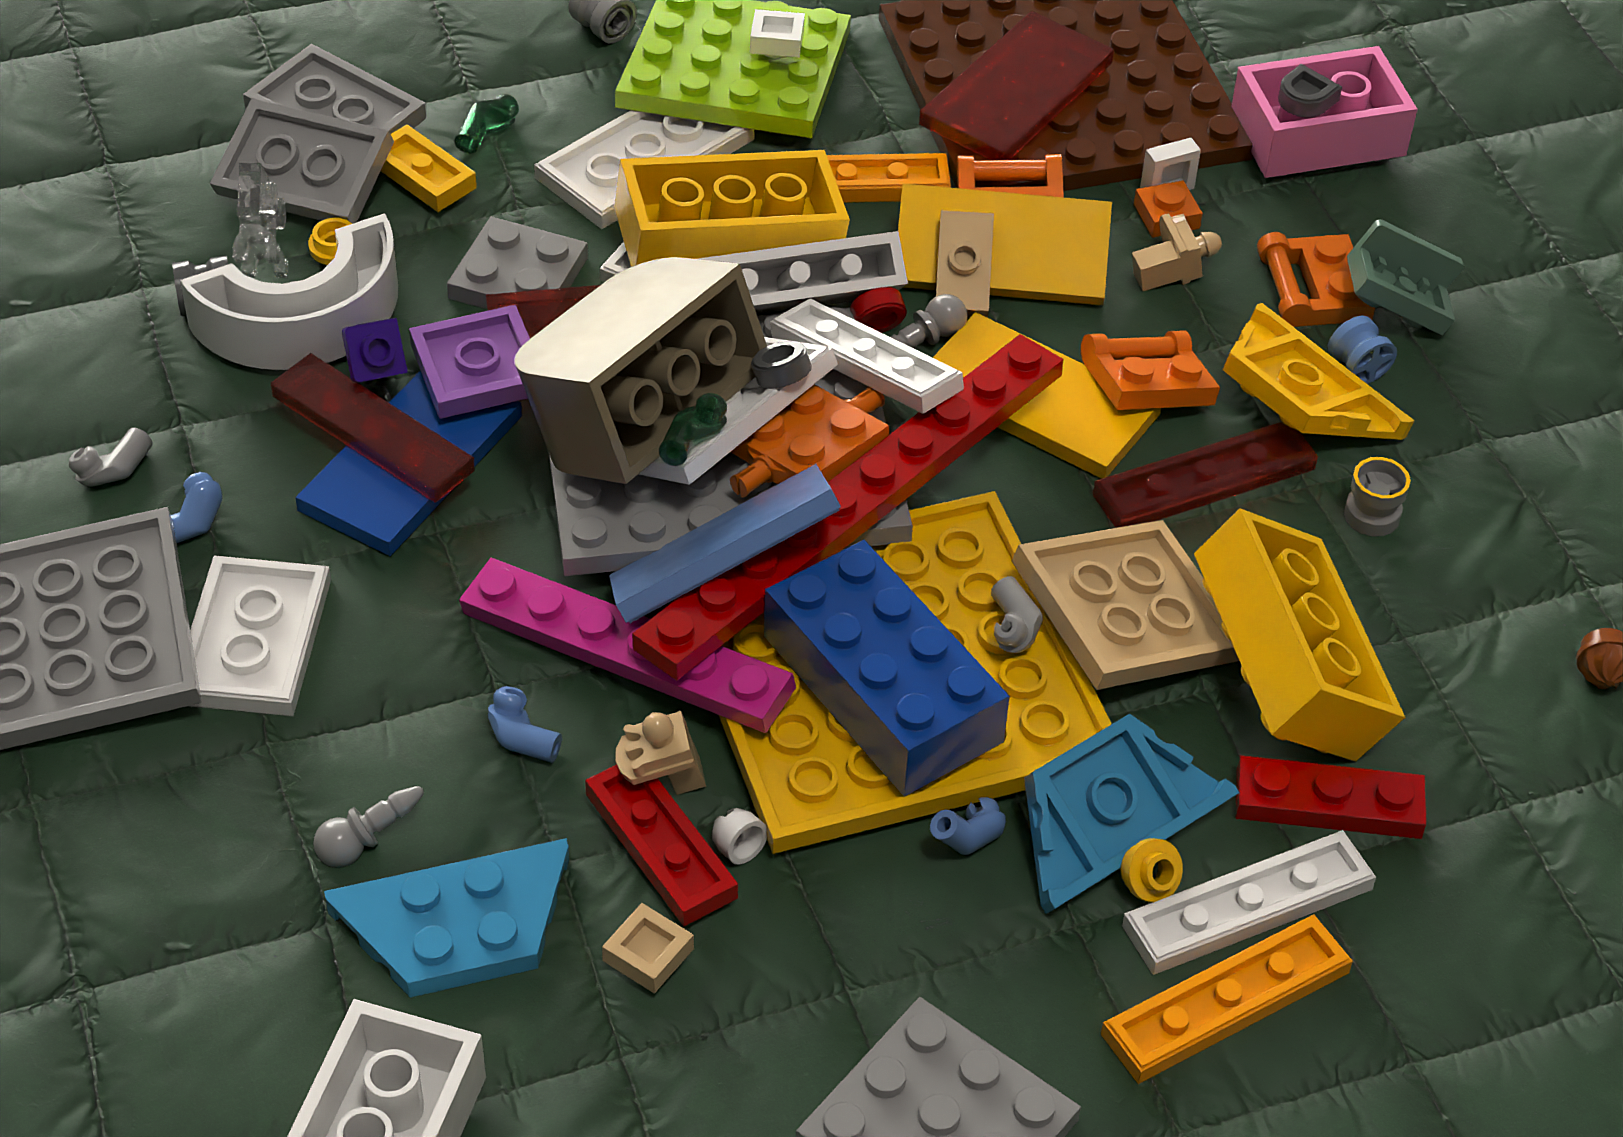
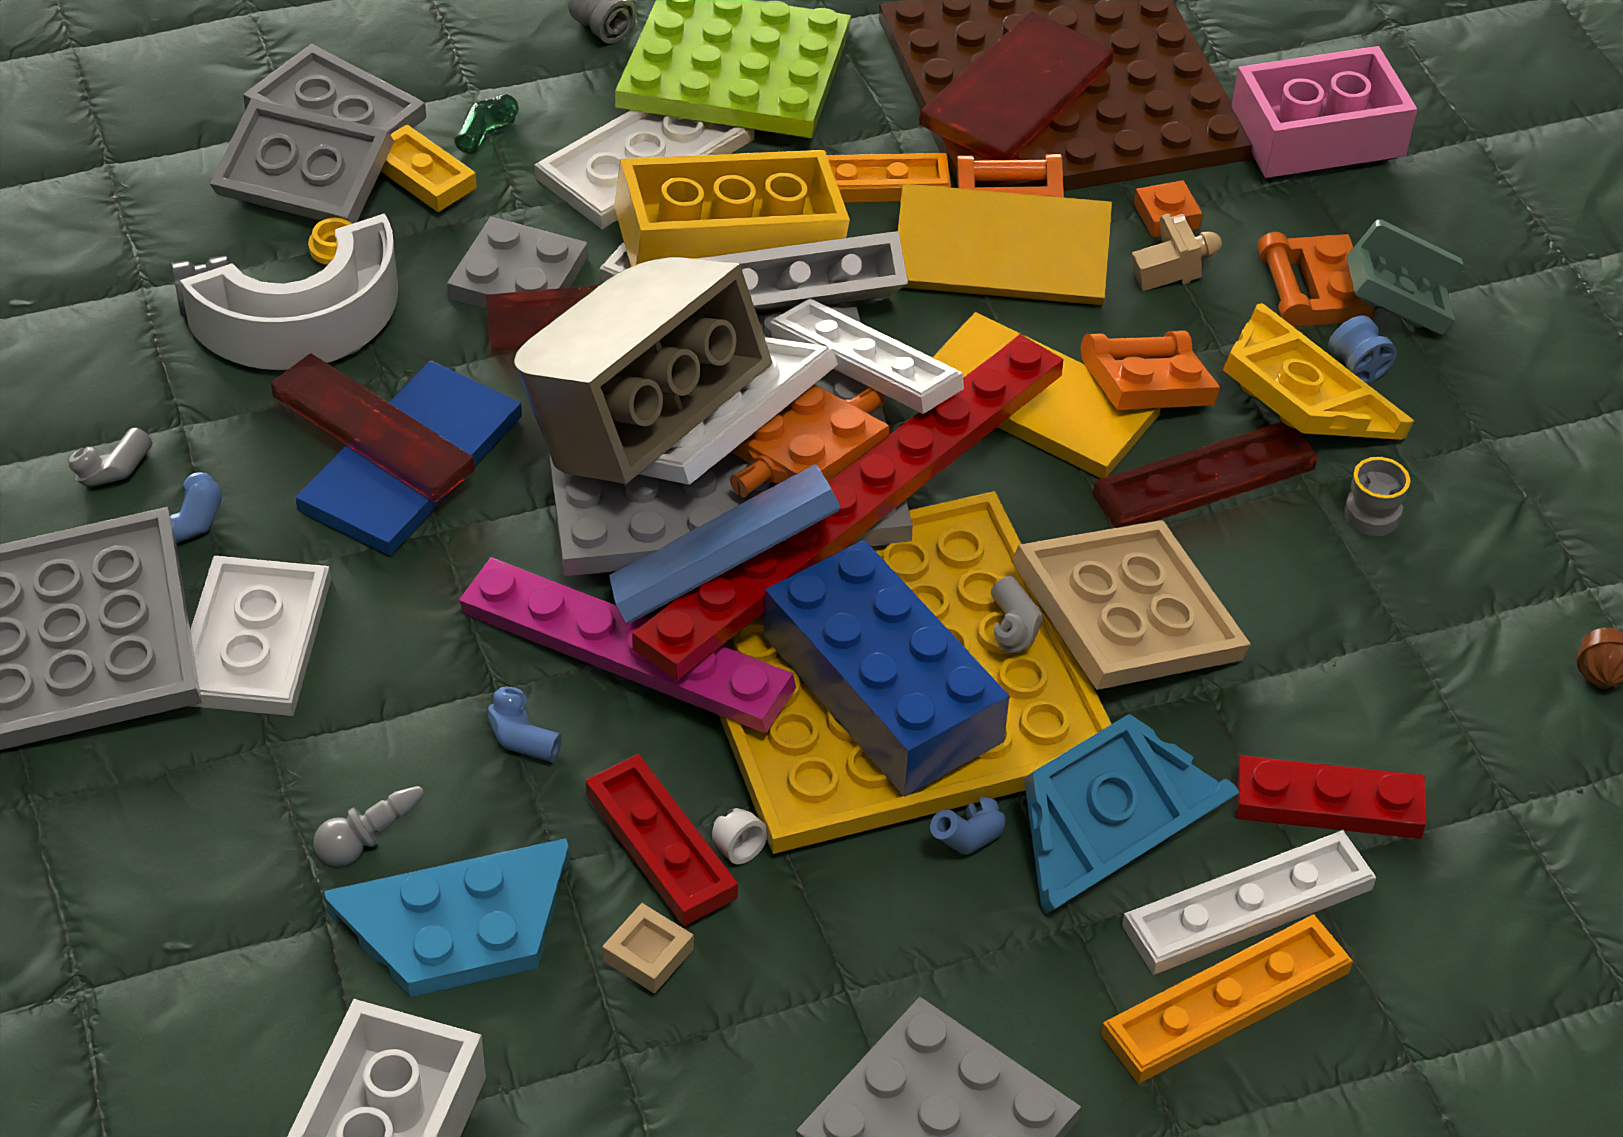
clear plate [233,163,288,278] -> none
dark purple bracket [342,318,408,382] -> none
medium lavender plate [409,305,530,419] -> none
tan piece [615,711,706,795] -> none
clear green arm [659,393,728,466] -> none
white plate [750,9,805,59] -> none
dark grey tile [751,341,812,389] -> none
red tile [850,287,907,333] -> none
light grey bar [890,294,967,348] -> none
tan plate [936,210,994,318] -> none
yellow plate [1121,838,1183,902] -> none
white plate [1140,138,1201,190] -> none
yellow brick [1194,508,1406,762] -> none
dark grey tile [1278,64,1342,117] -> none

